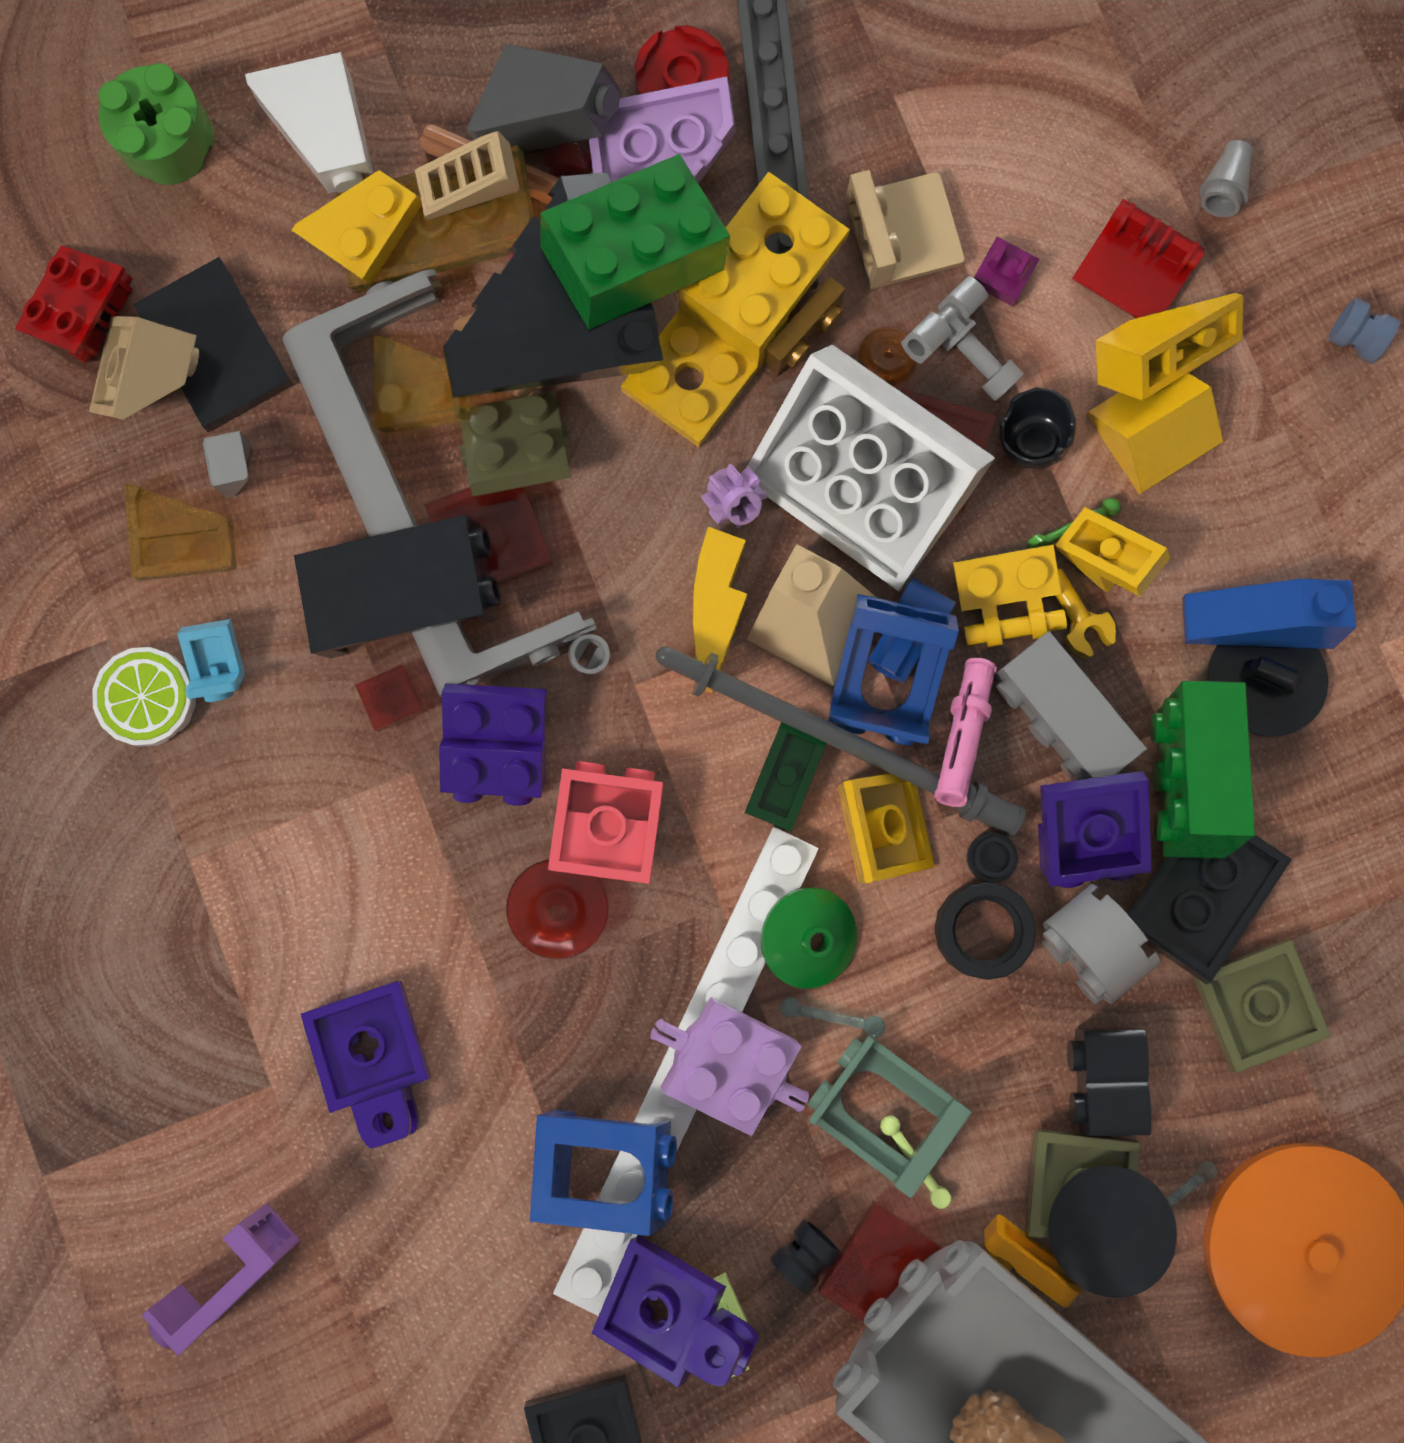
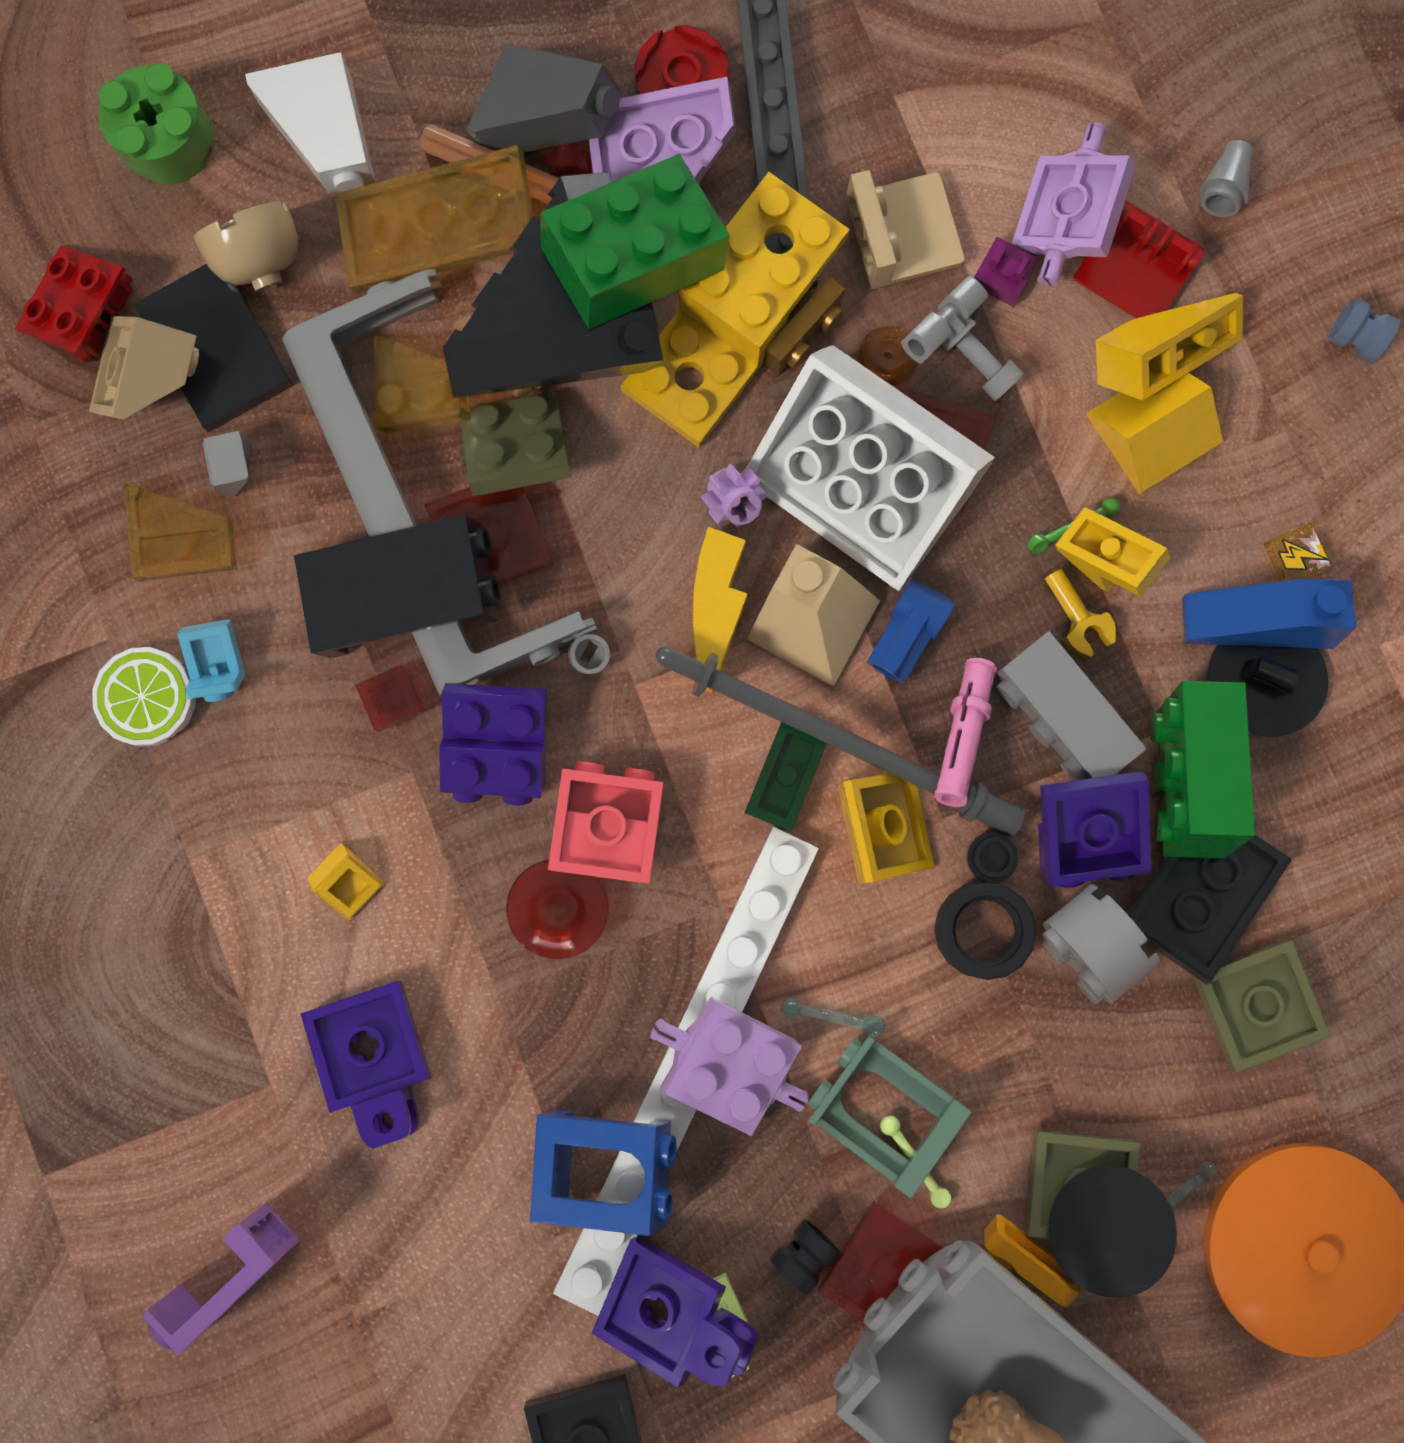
yellow wing [292,170,422,285] -> none
tan slope [415,131,520,220] -> none
green dish [761,887,857,989] -> none
blue panel [828,594,959,745] -> none
yellow plate [953,545,1067,647] -> none
black hair [999,387,1076,470] -> none
black brick [1067,1028,1151,1136] -> none
none -> tan cylinder [193,201,299,292]
none -> yellow slope [307,843,384,920]
none -> lavender plate [1012,122,1136,286]
none -> tile [1263,522,1334,581]

